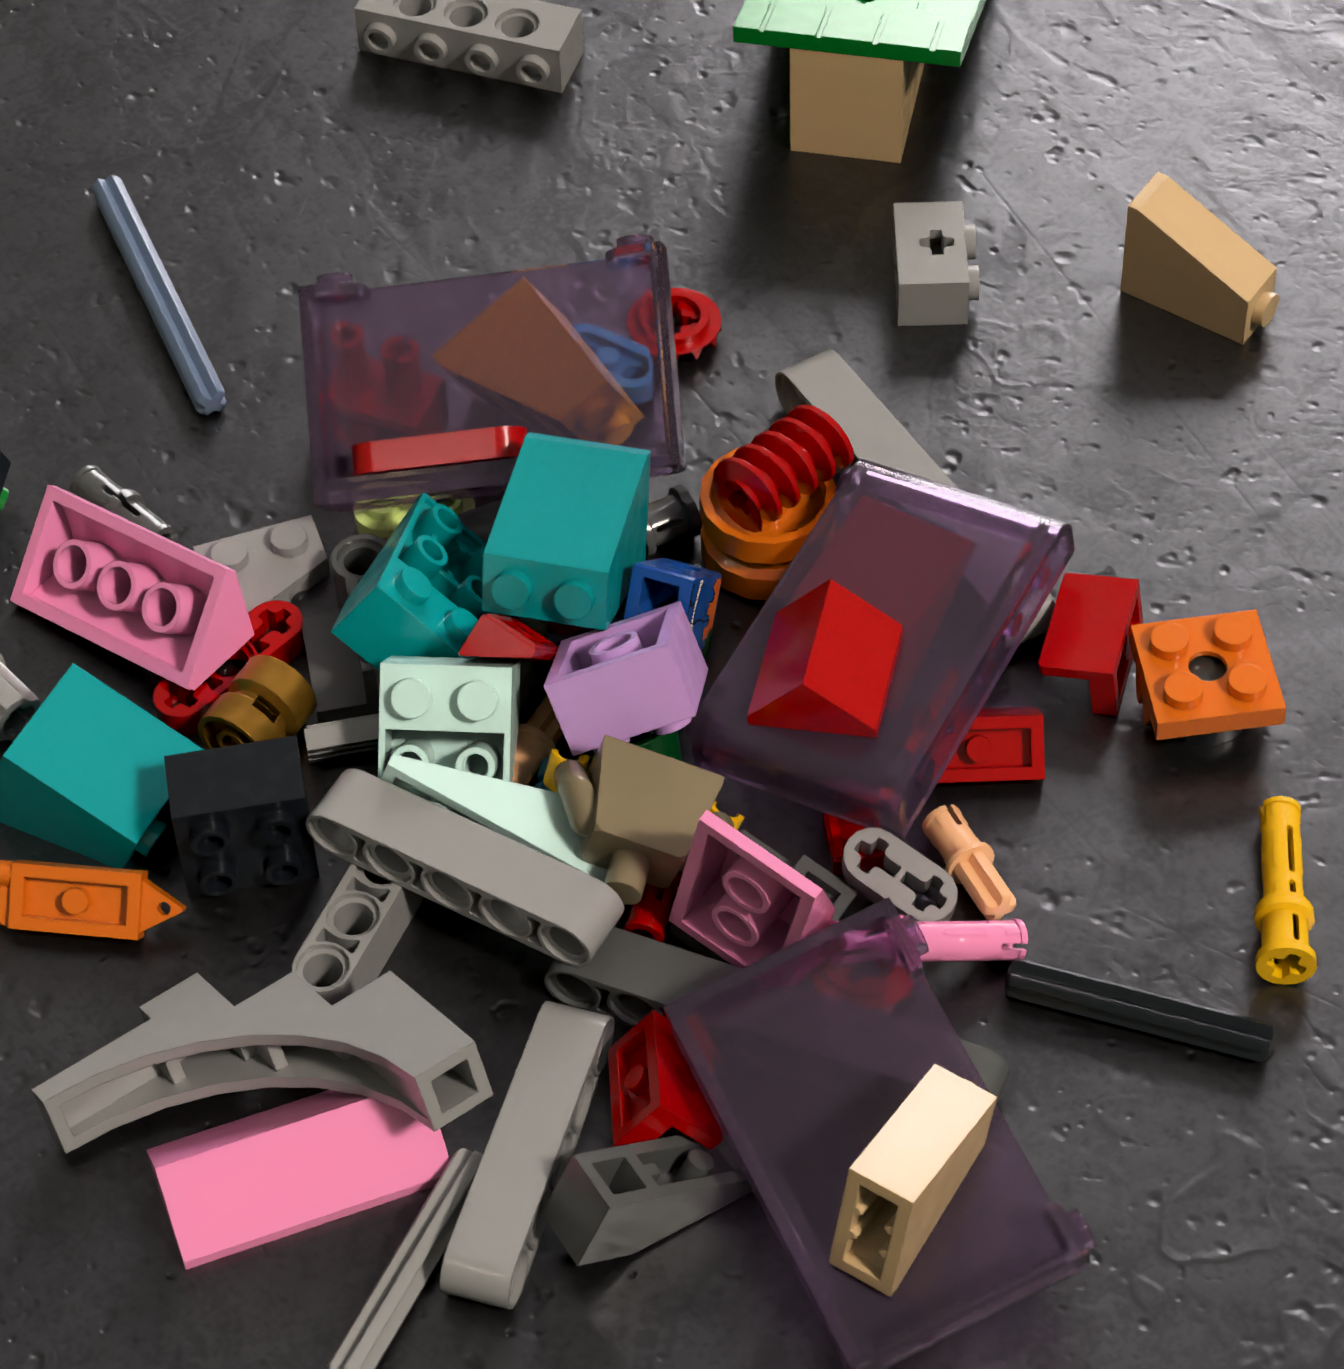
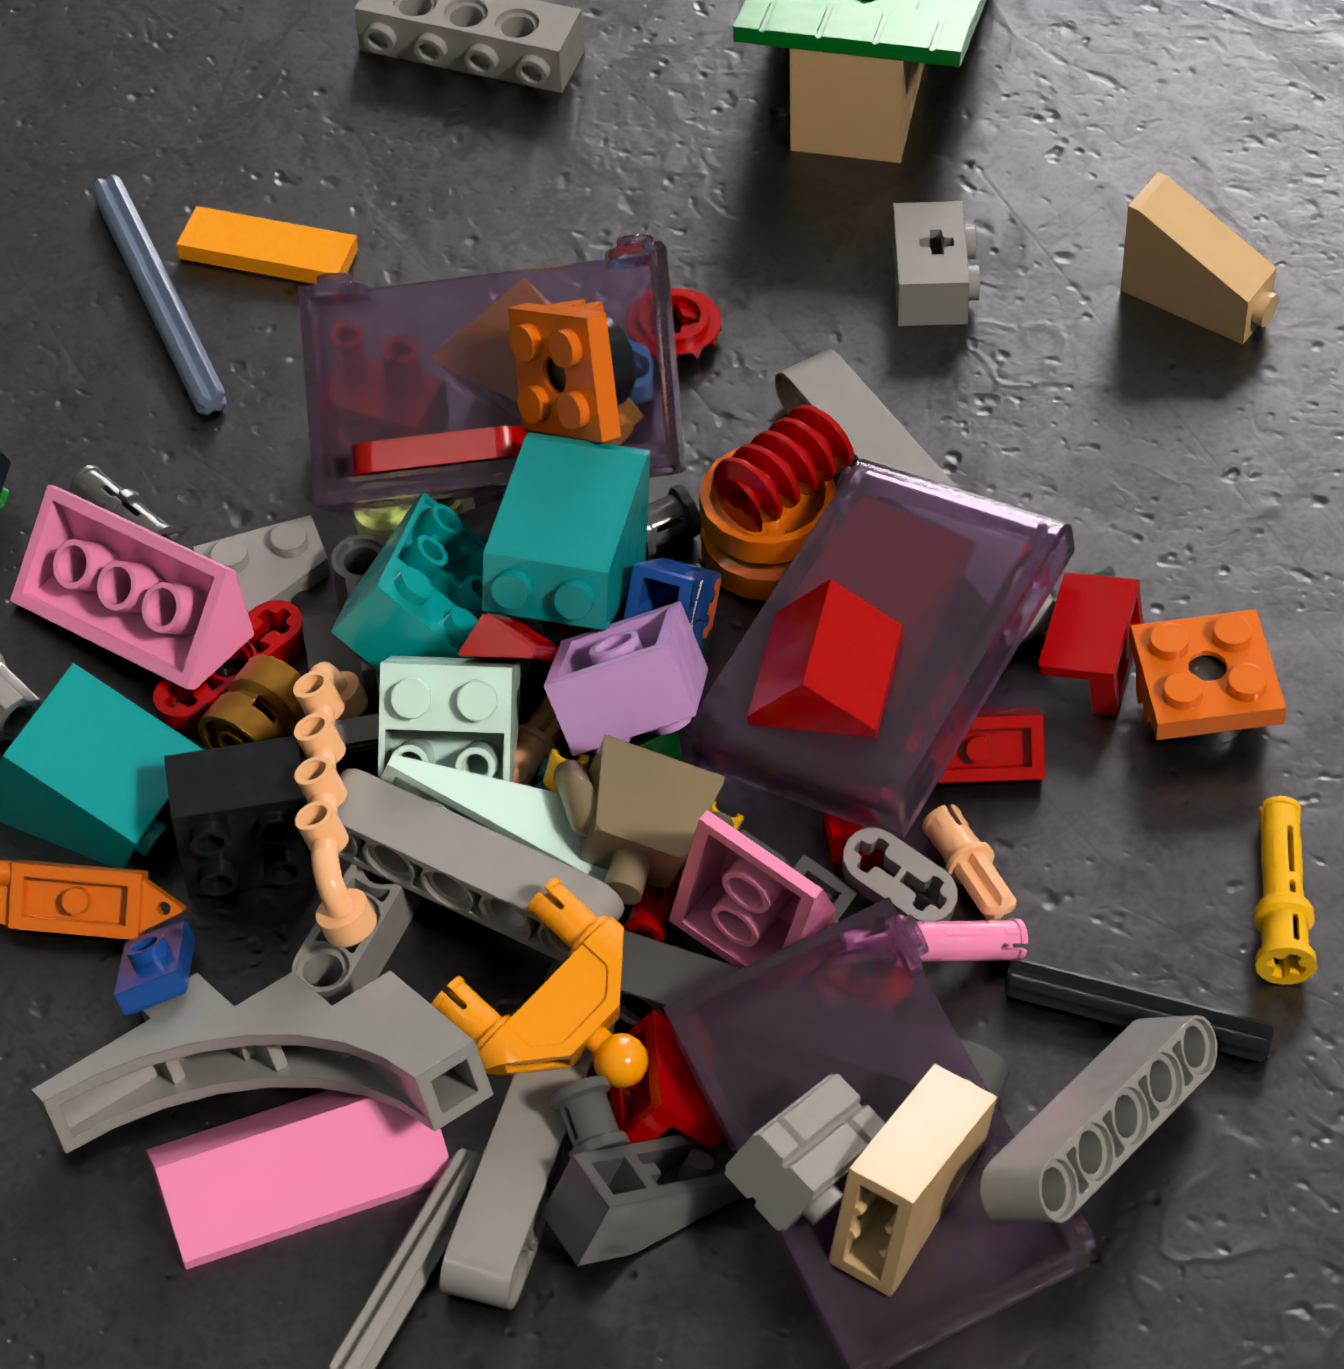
none -> blue plate [114,918,195,1016]
none -> light orange tile [176,206,358,289]
none -> light nougat bar [293,661,377,947]
none -> light orange connector [431,877,649,1088]
none -> orange piece [507,299,636,443]
none -> dark grey bush [548,1075,631,1159]
none -> light grey brick [724,1073,886,1231]
none -> light grey beam [980,1015,1217,1223]

